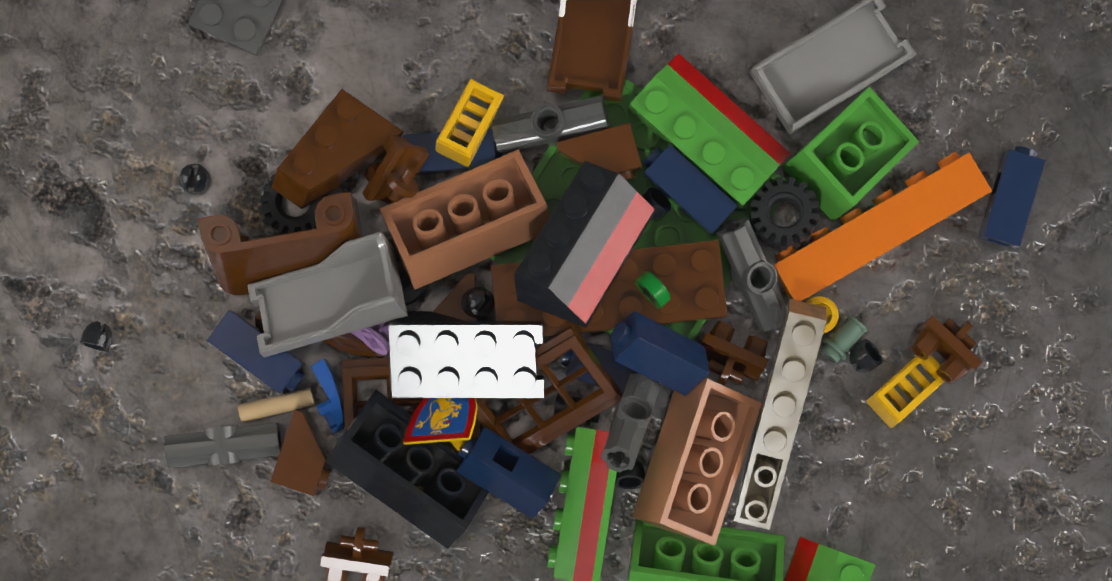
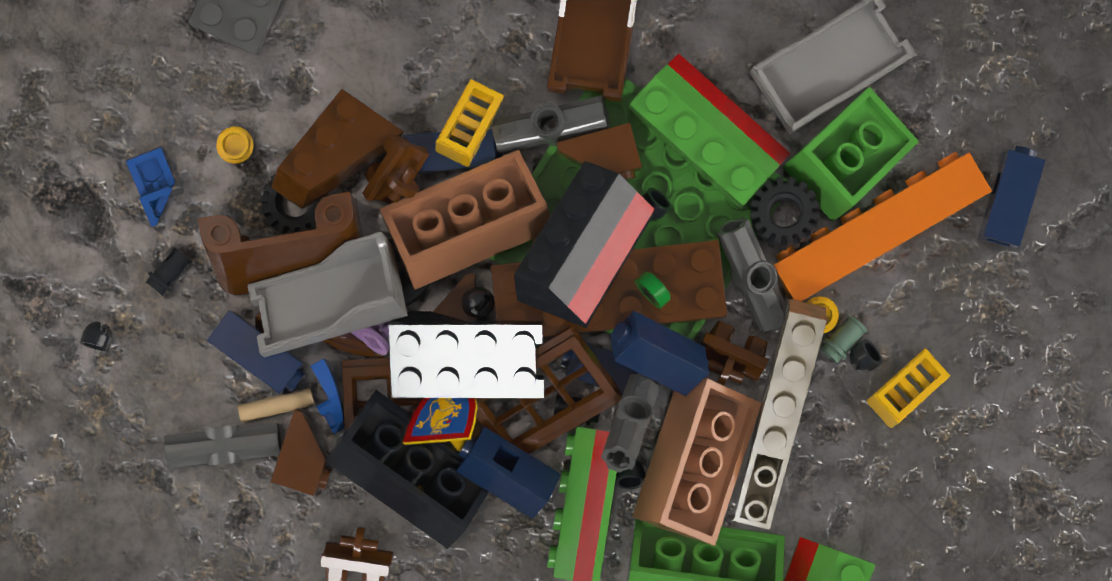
black hinge [179,163,210,194] -> none
dark blue brick [644,145,738,236] -> none
reddish brown hips [910,315,982,385] -> none
none -> blue slope [126,146,176,227]
none -> black pin [146,247,192,296]
none -> yellow plate [216,126,254,164]

